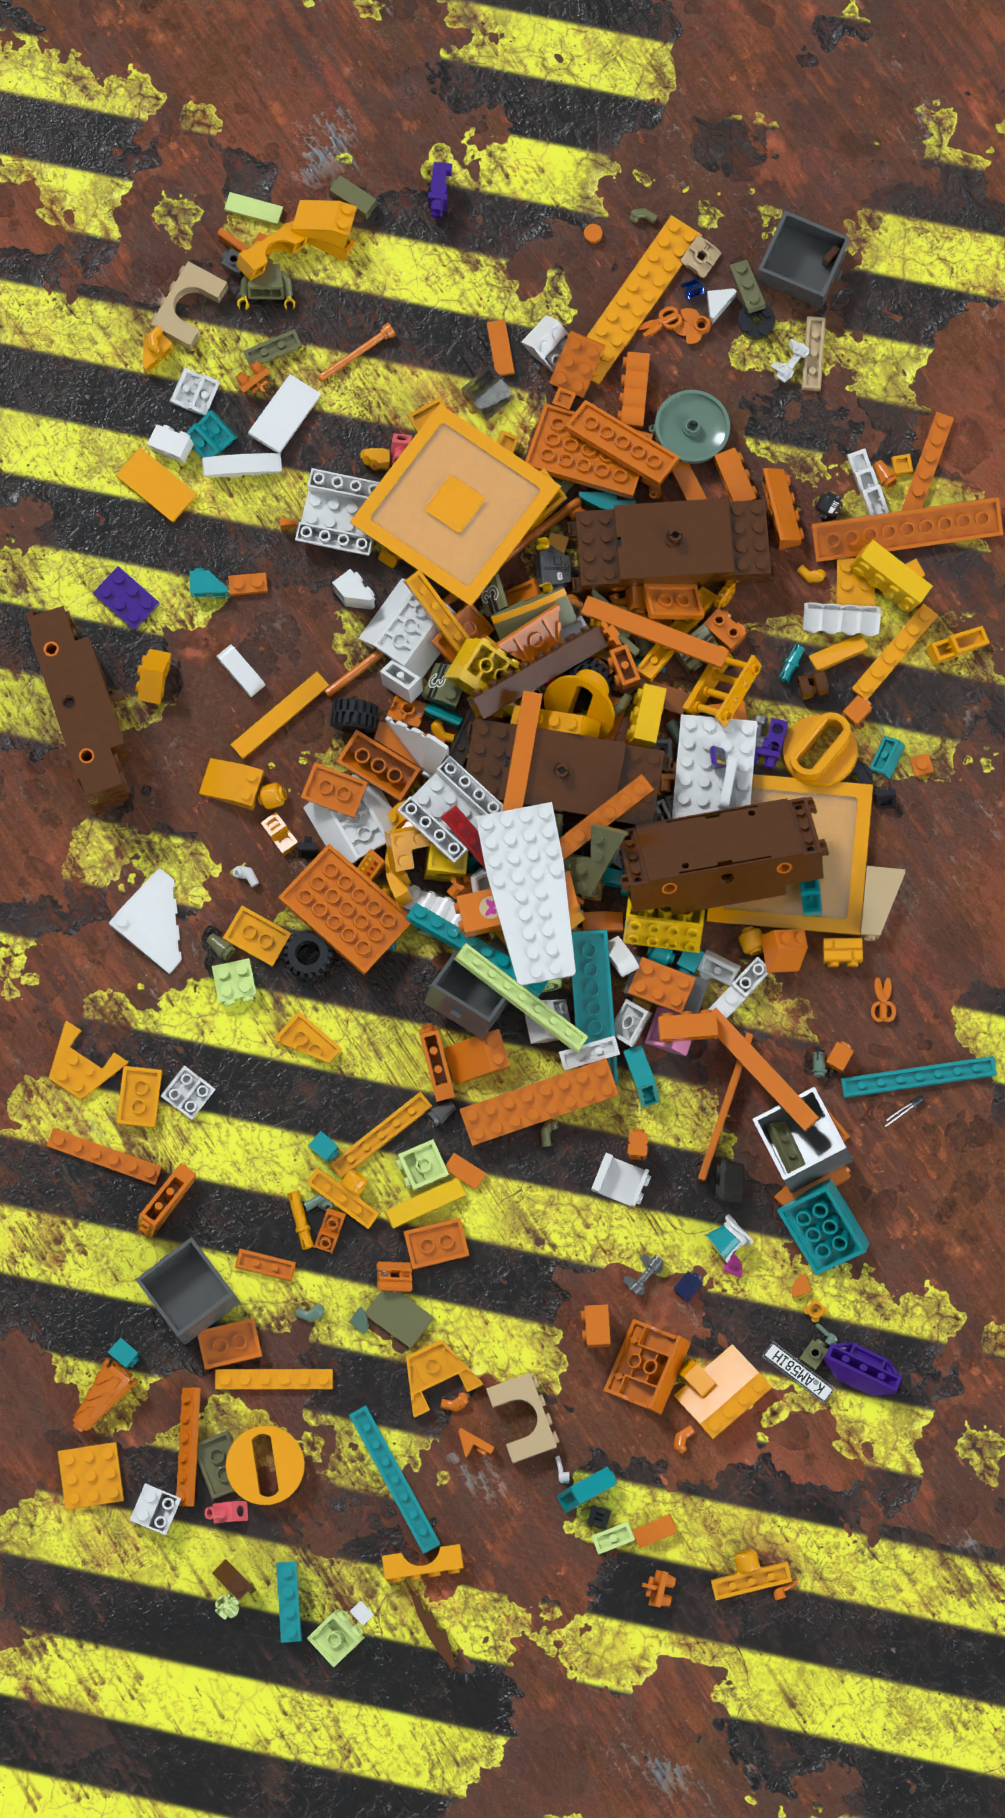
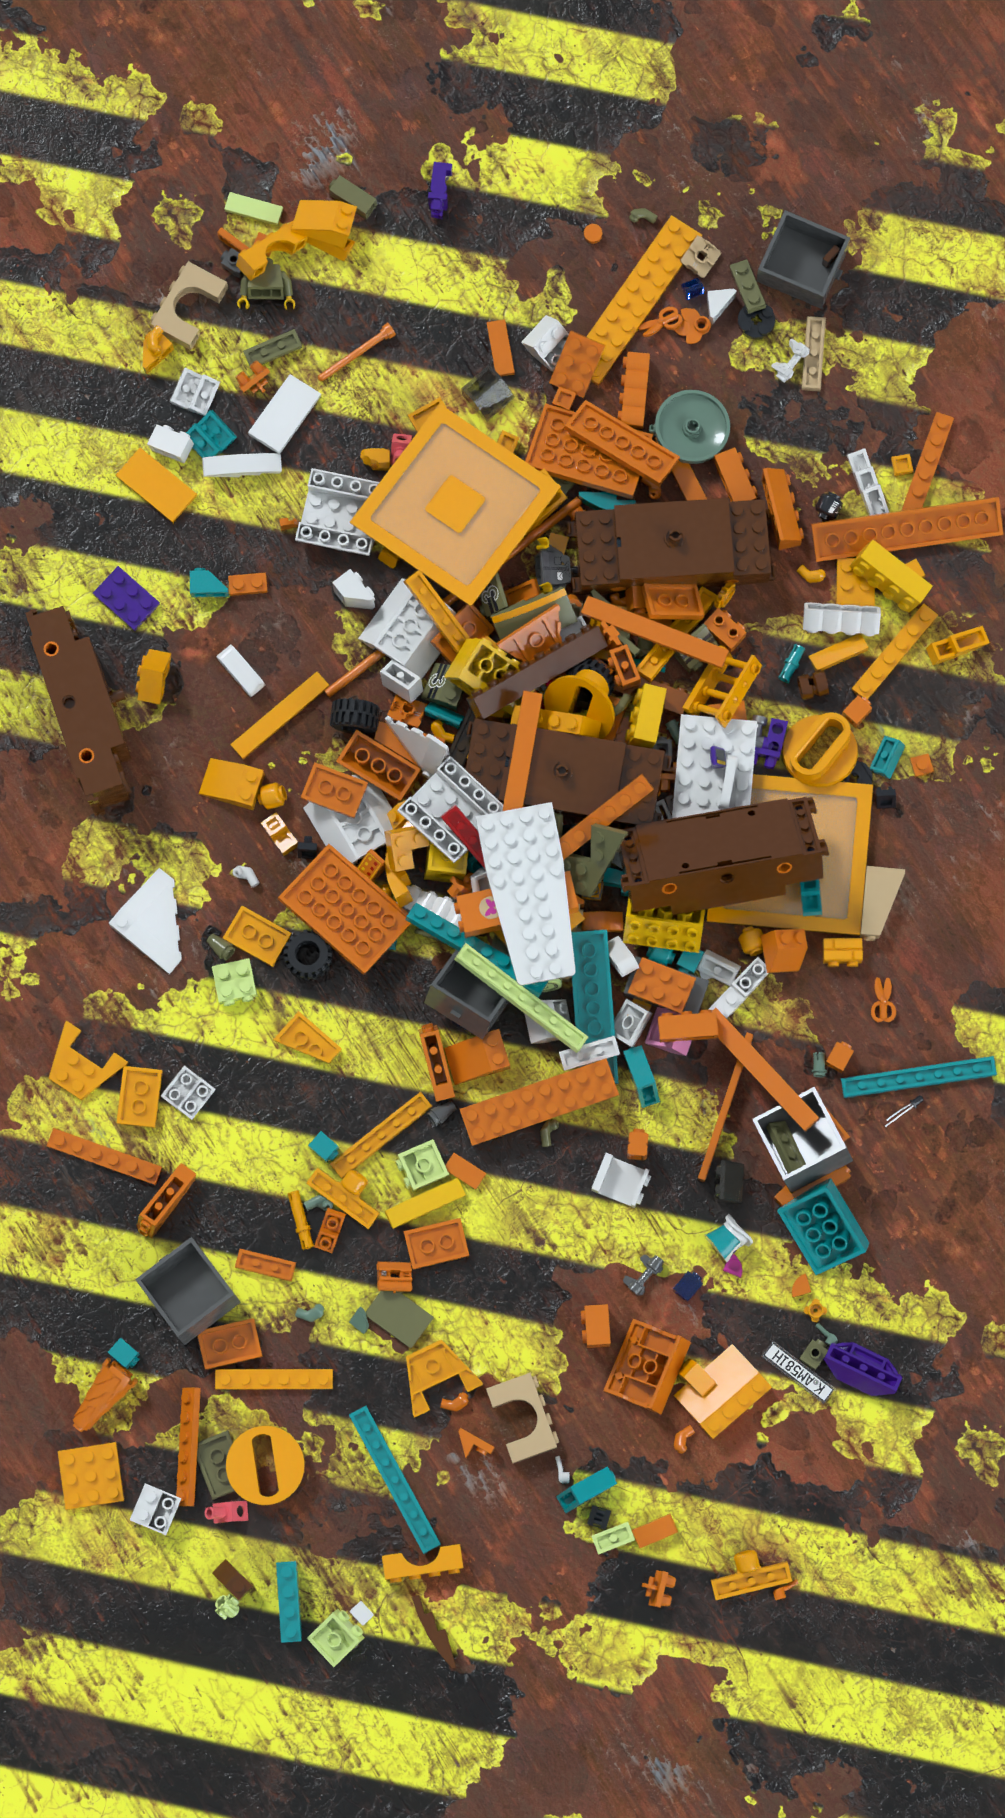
orange cone [873,460,898,489] -> none

